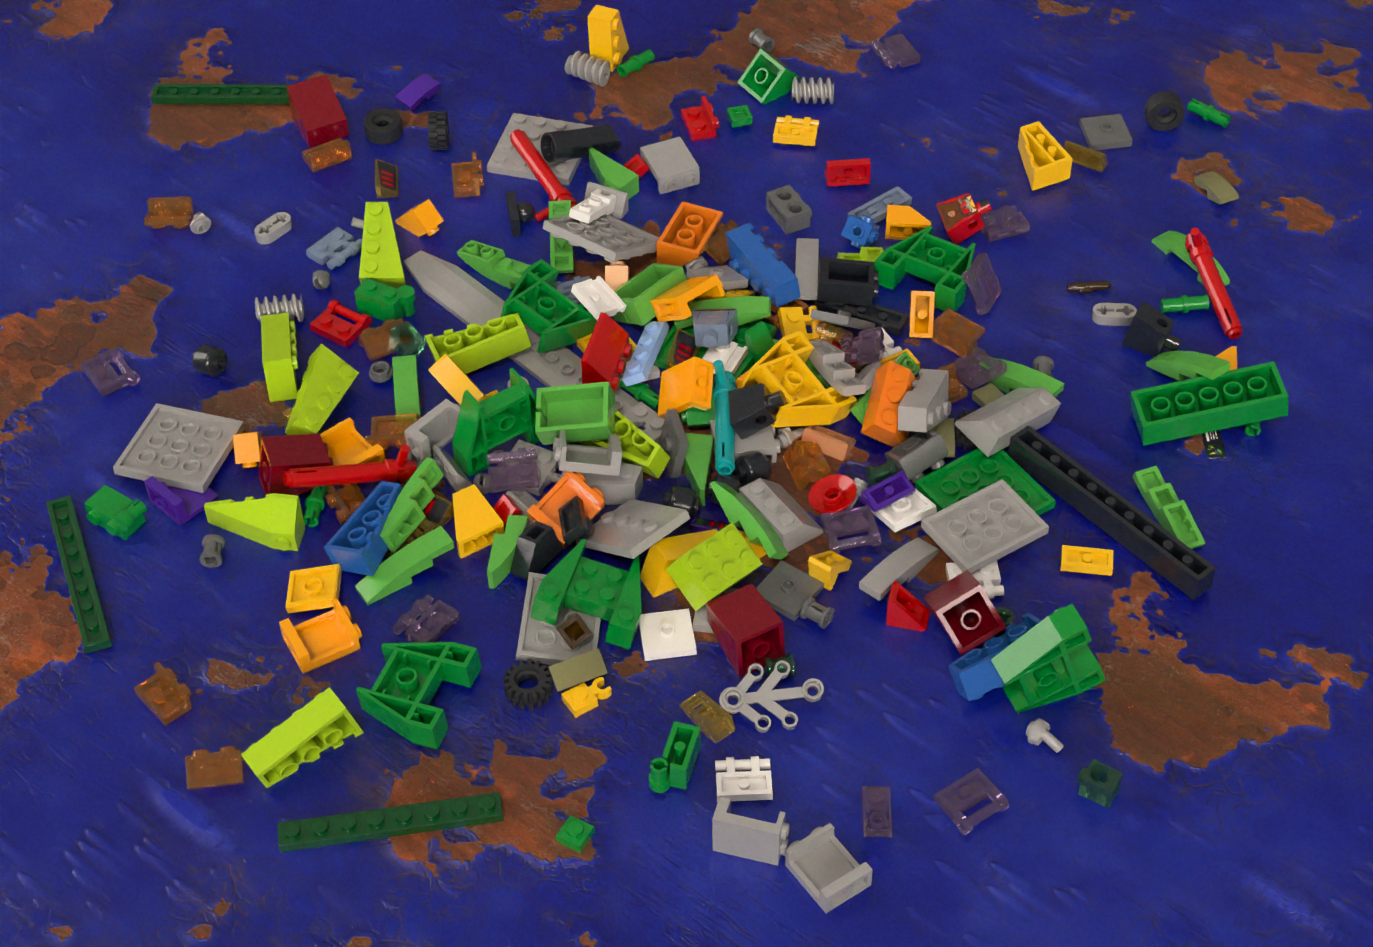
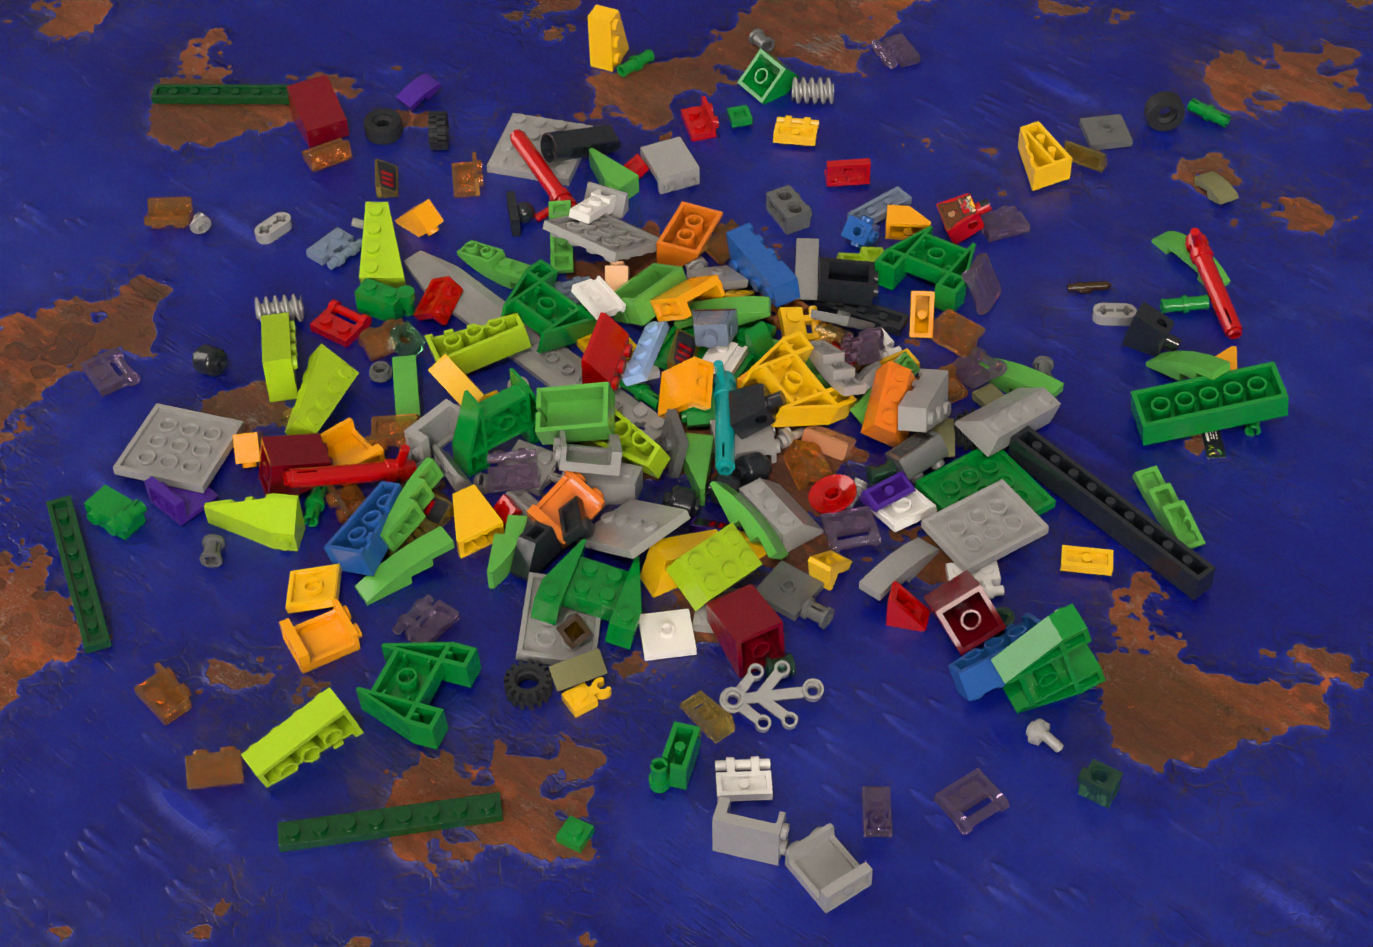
dark grey hinge [312,270,331,290] -> none
light grey piece [565,50,610,87] -> none
none -> red bracket [413,276,463,326]

